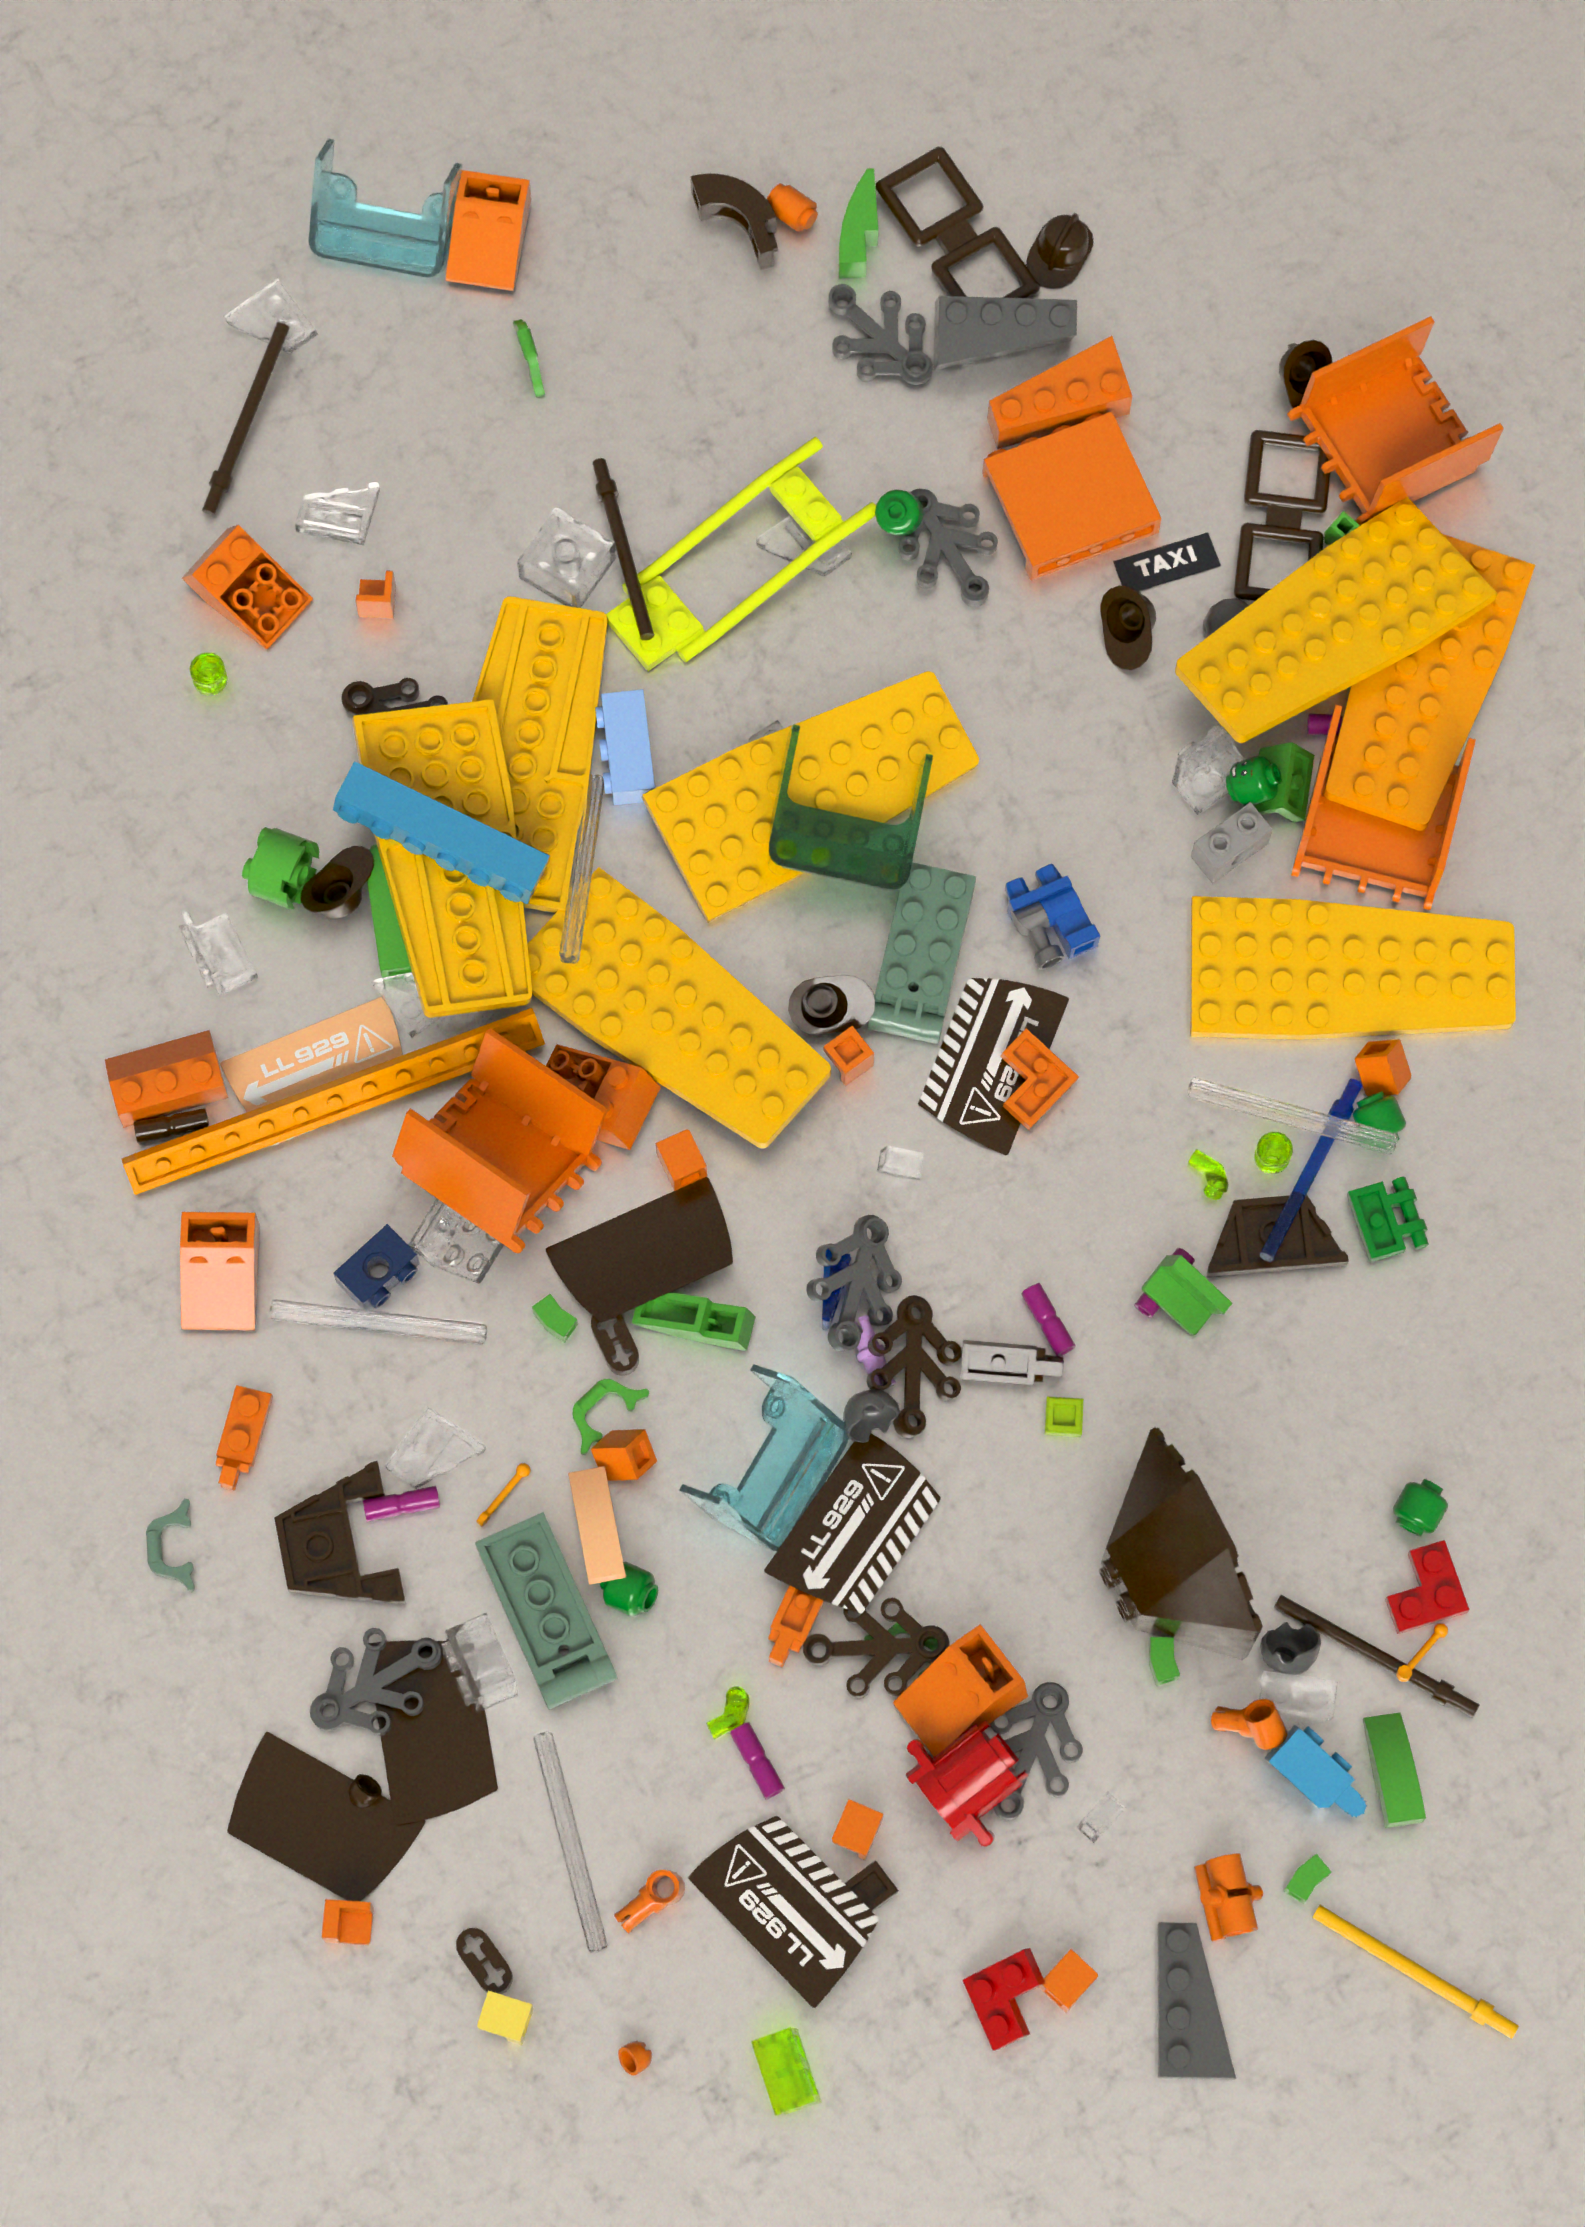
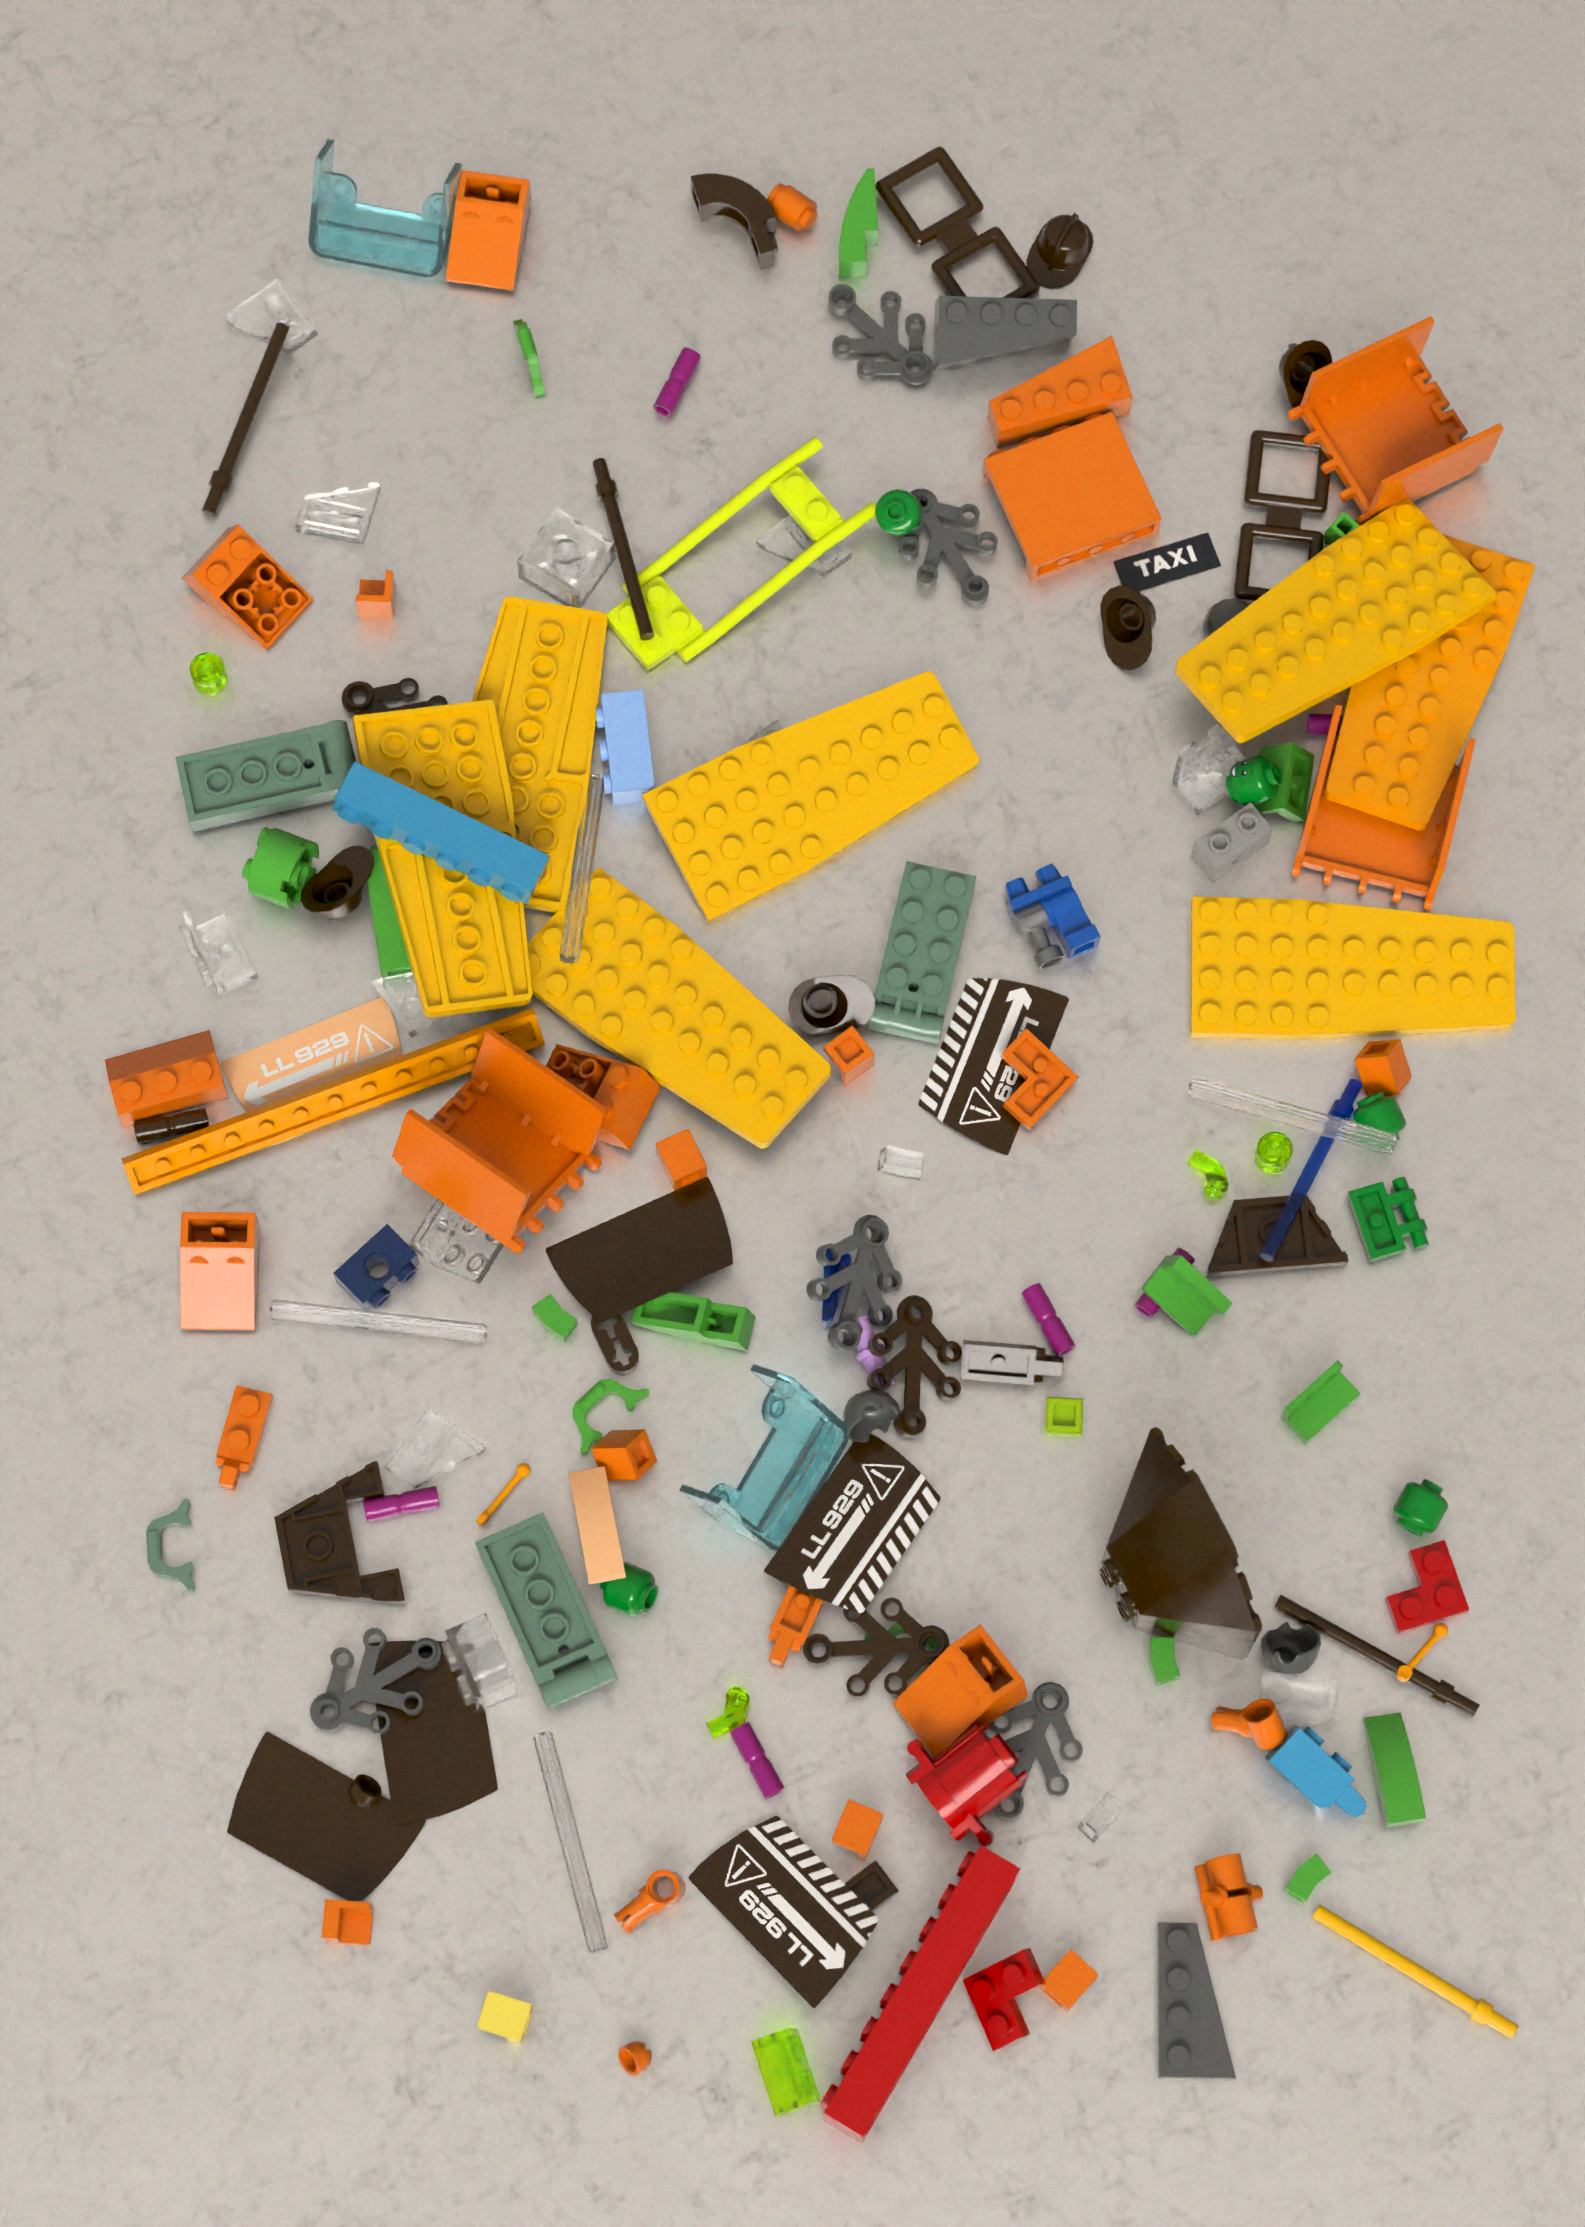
dark brown beam [456,1928,513,1994] -> none
clear green windscreen [768,724,933,890] -> none
none -> sand green hinge [175,720,356,832]
none -> magenta piece [653,347,701,417]
none -> red brick [820,1845,1020,2144]
none -> bright green panel [1280,1360,1360,1444]

